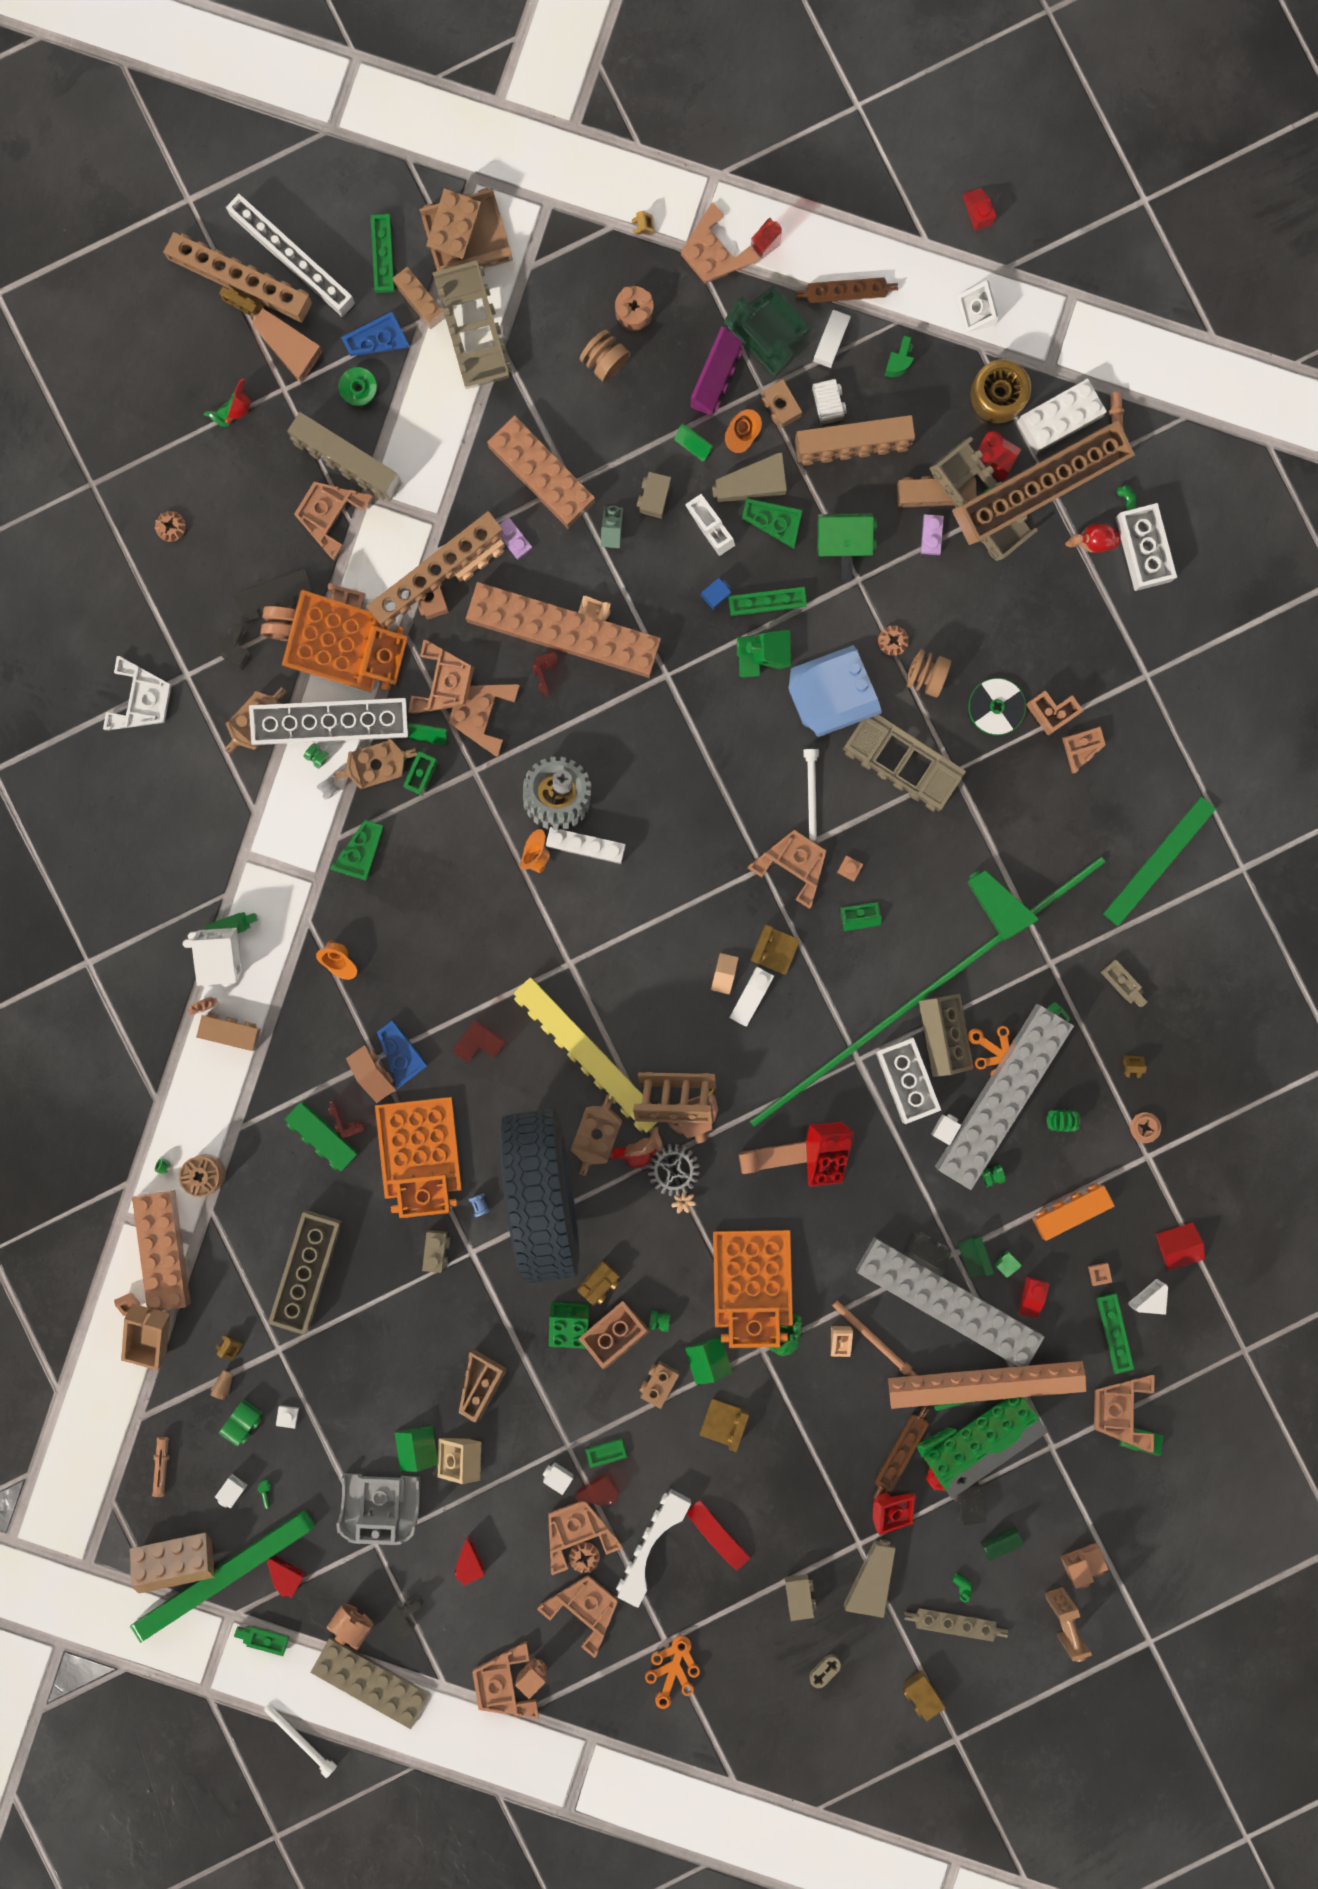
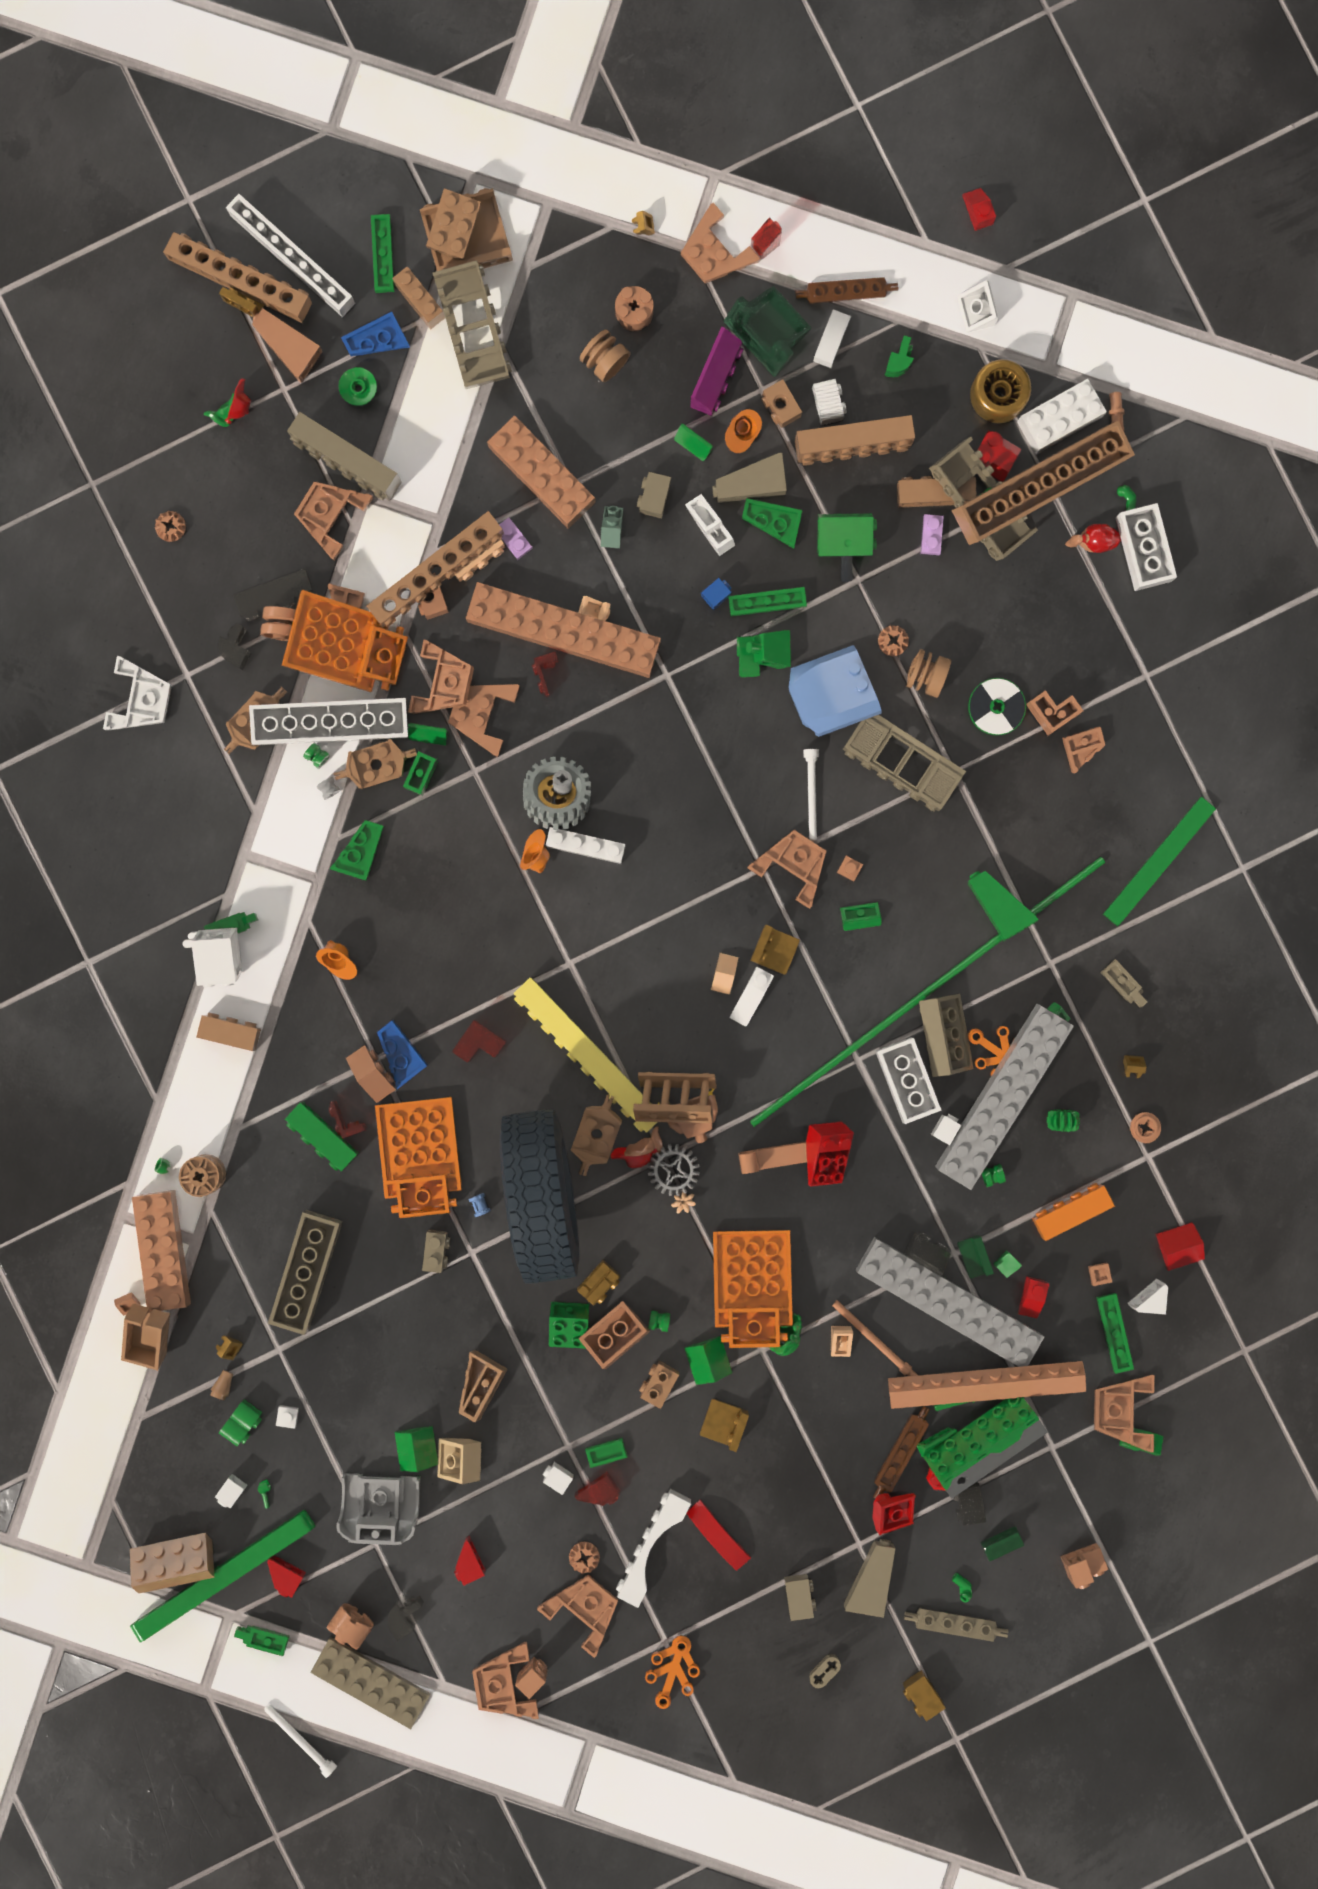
nougat pin [152,1437,169,1497] -> none
nougat gear [188,996,218,1015] -> none
nougat wing [549,1499,622,1575] -> none
medium nougat fence [1045,1587,1092,1662] -> none

